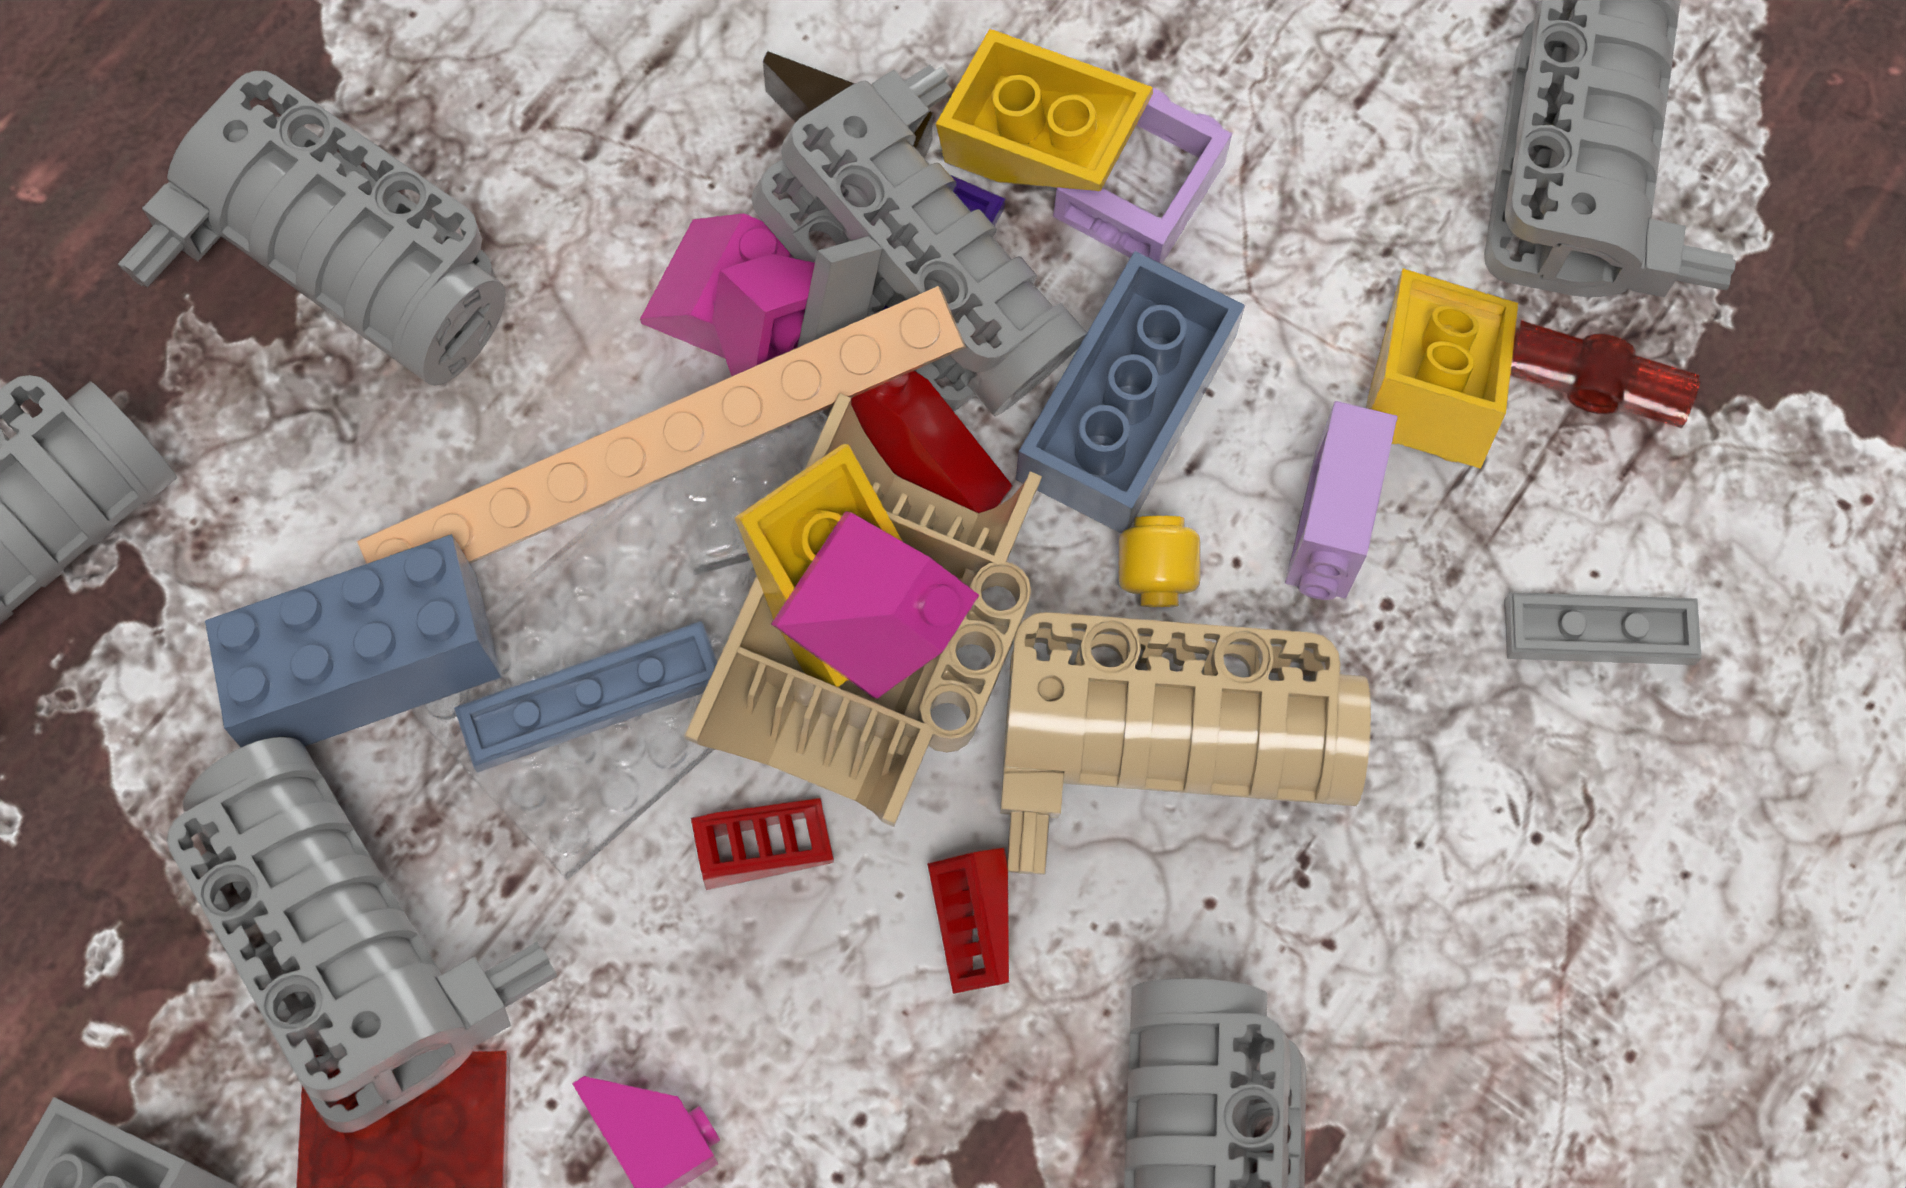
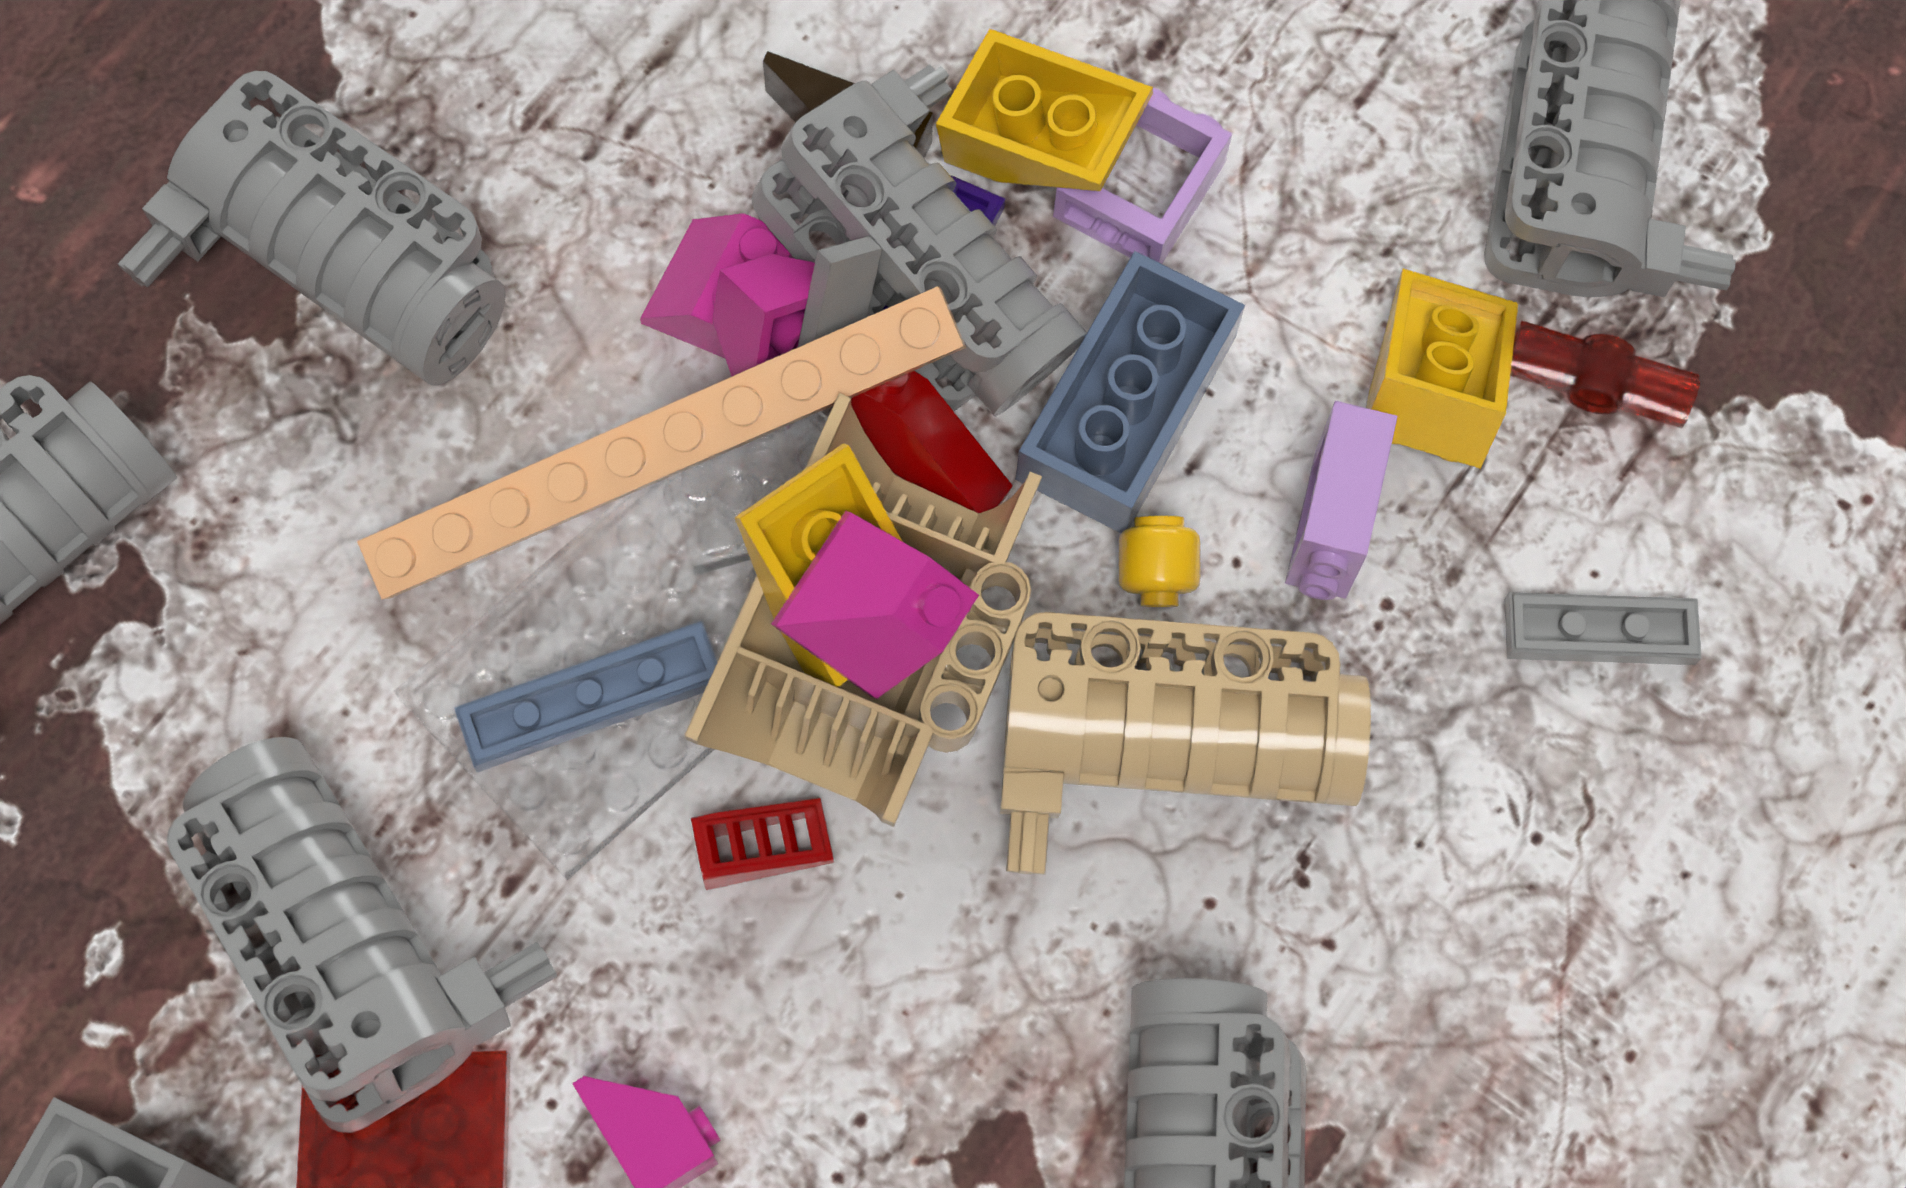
sand blue brick [205,534,502,747] -> none
red slope [927,848,1009,994] -> none

